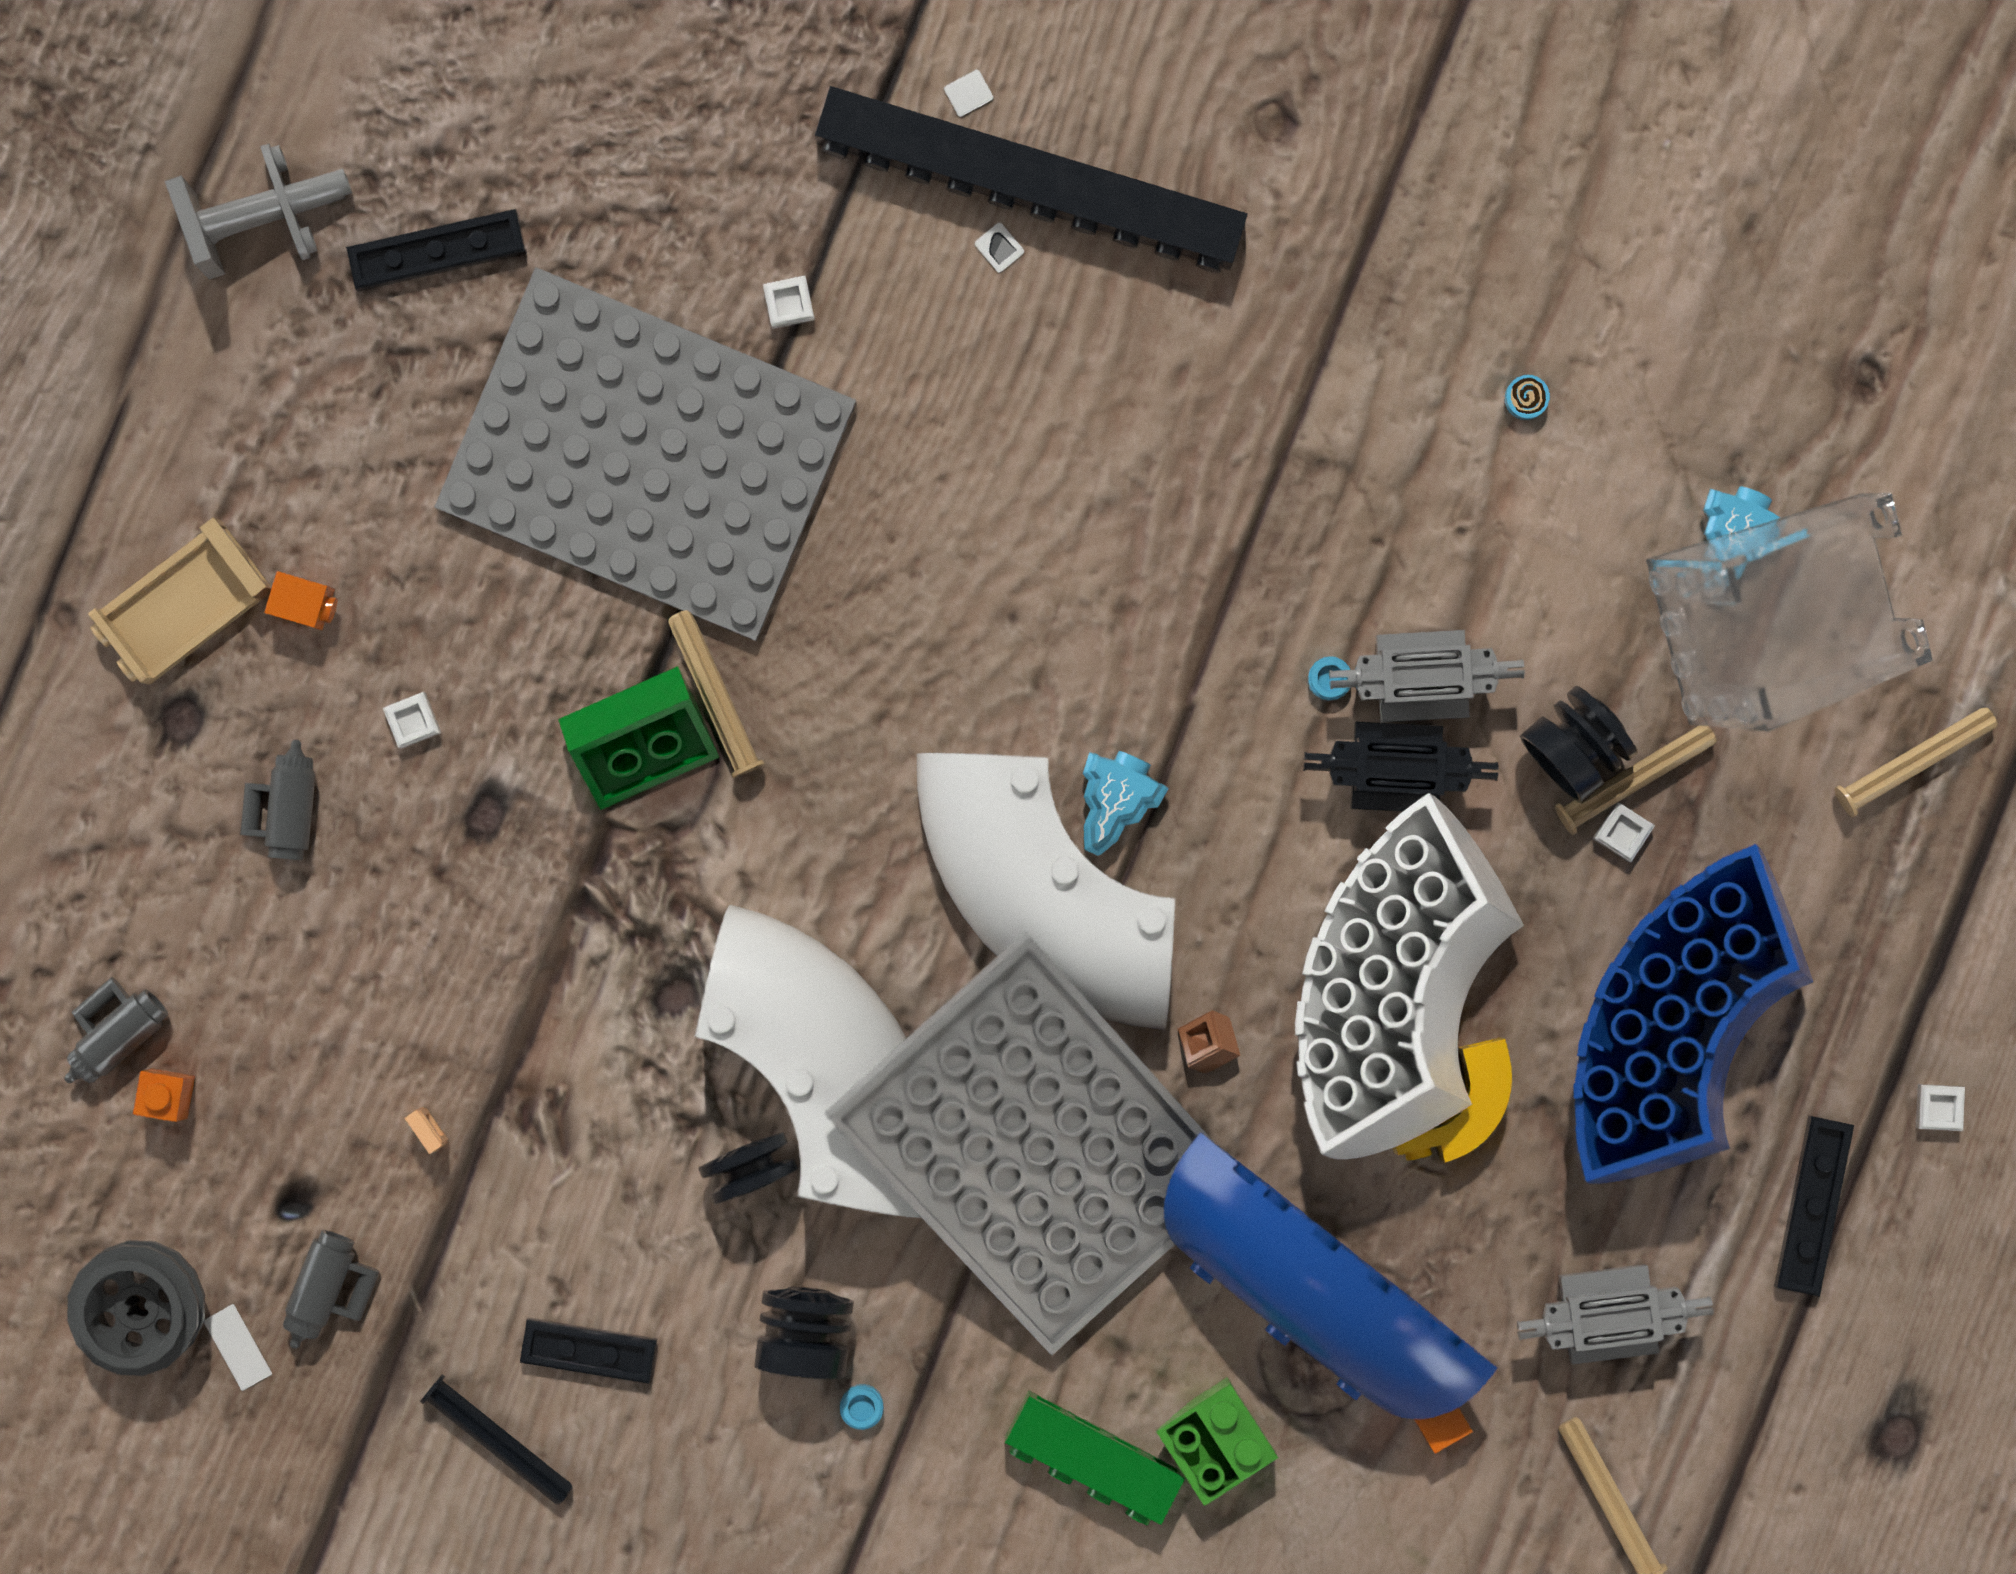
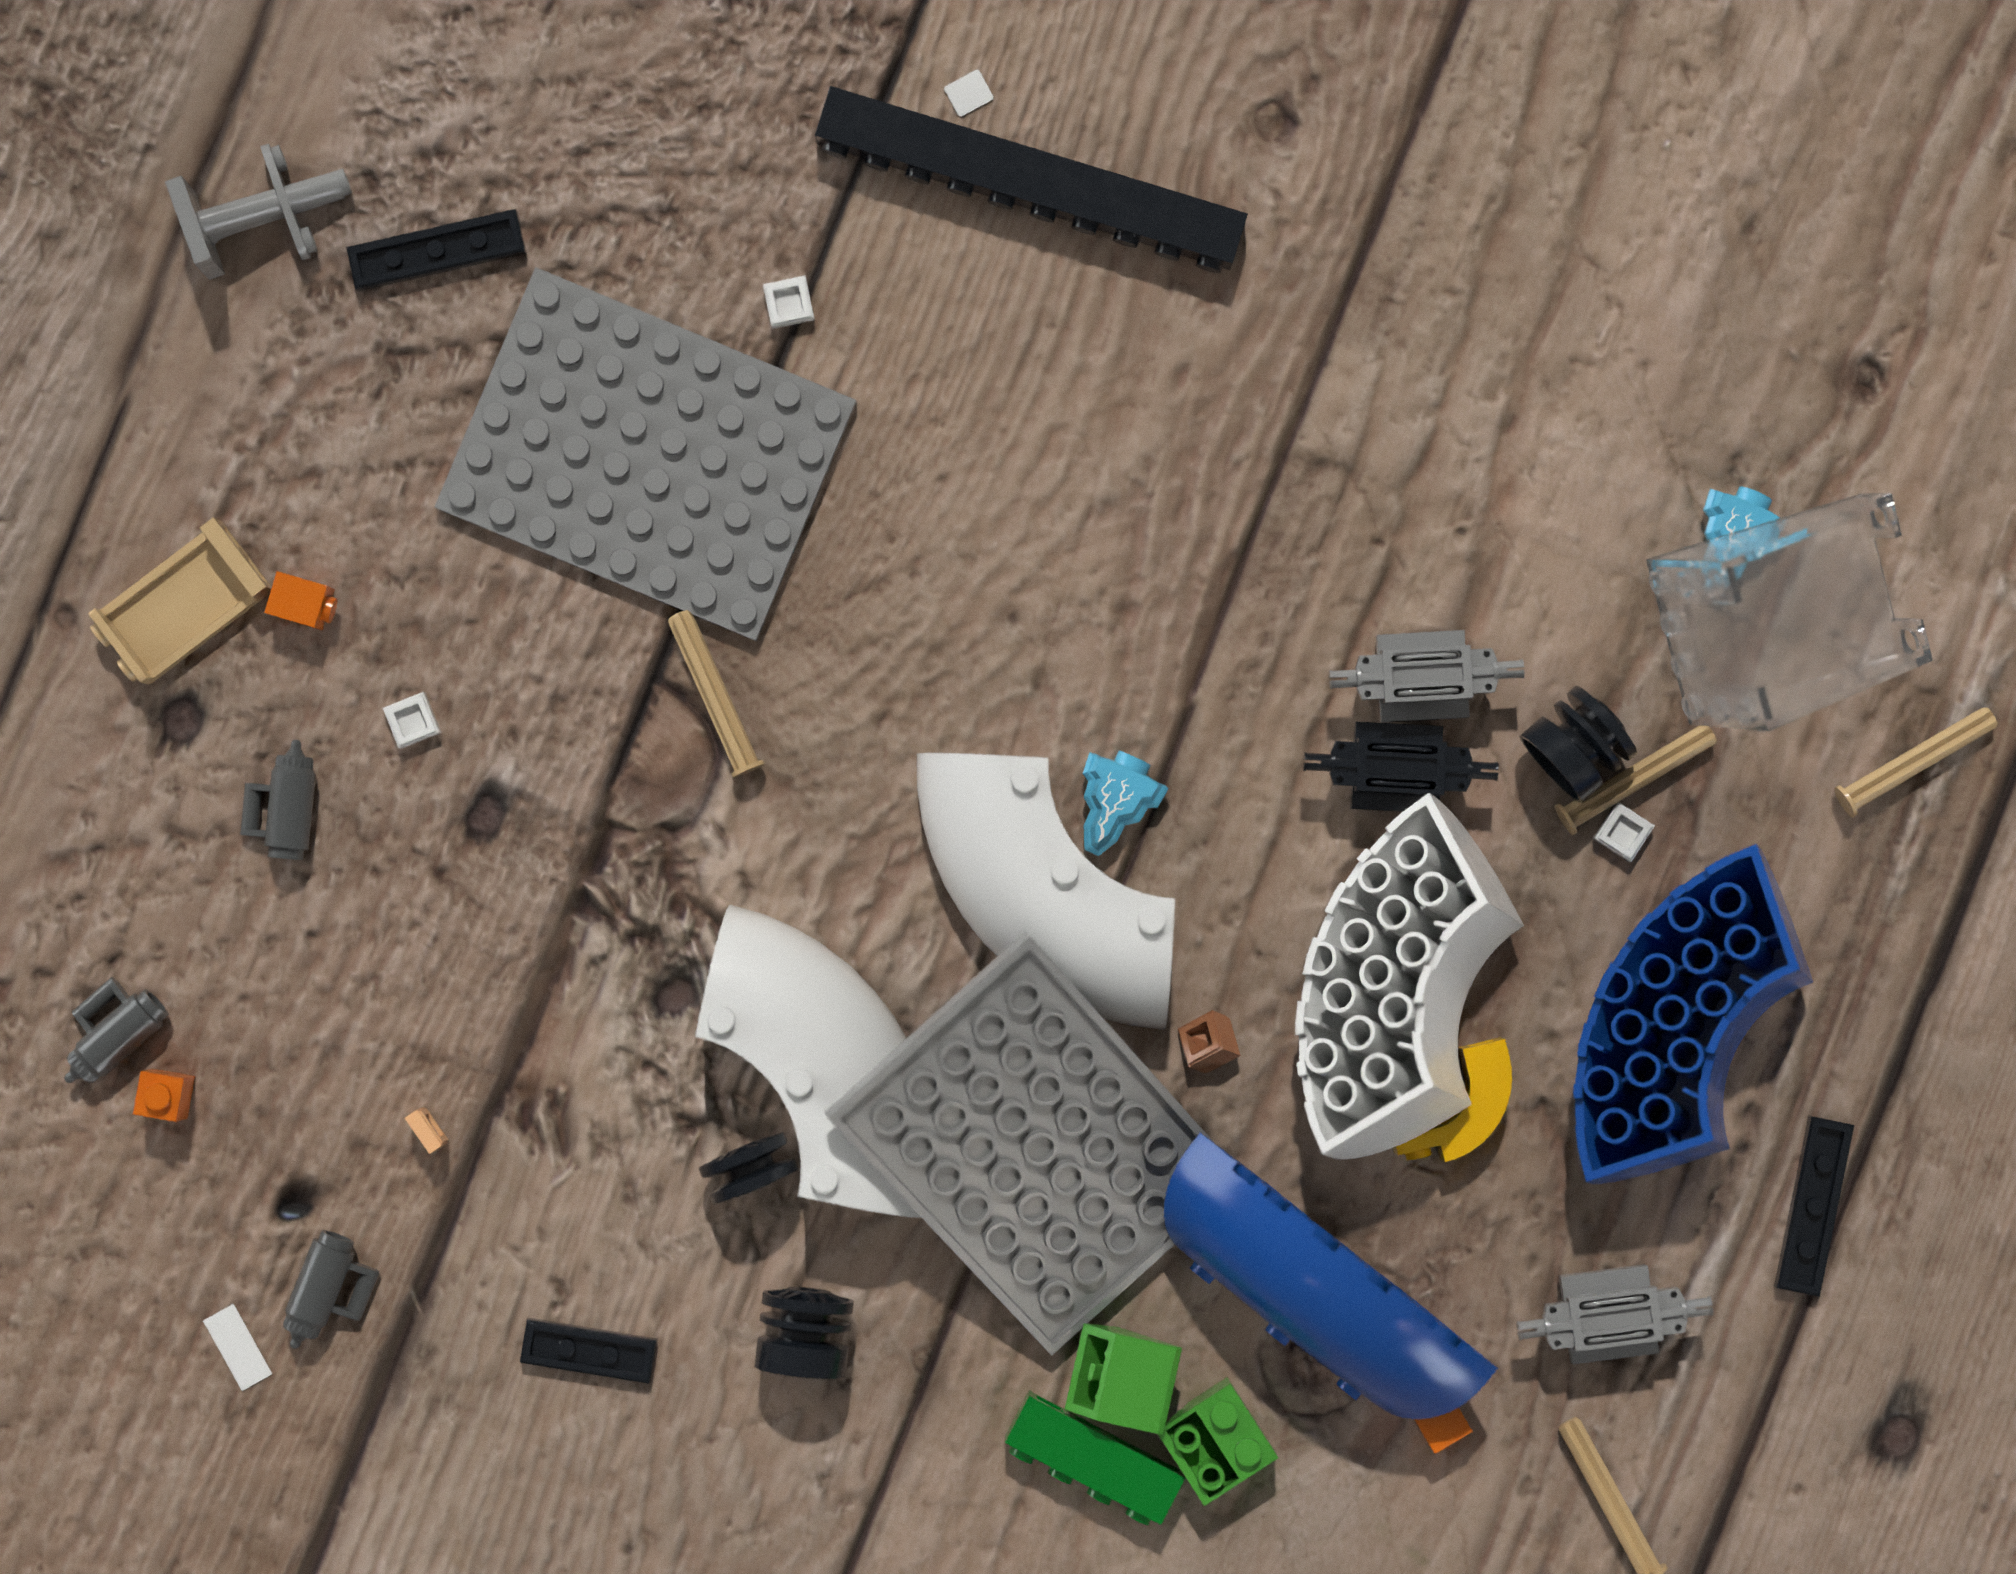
dark grey wheel [67,1240,205,1376] -> none
black axle [420,1374,572,1505] -> none
green slope [558,666,720,810] -> none
medium azure tile [840,1384,884,1430] -> none
white sticker [975,222,1024,273] -> none
medium azure tile [1308,657,1350,701] -> none
tile [1504,375,1550,420] -> none
white tile [1916,1084,1965,1131] -> none
none -> bright green slope [1064,1323,1182,1434]

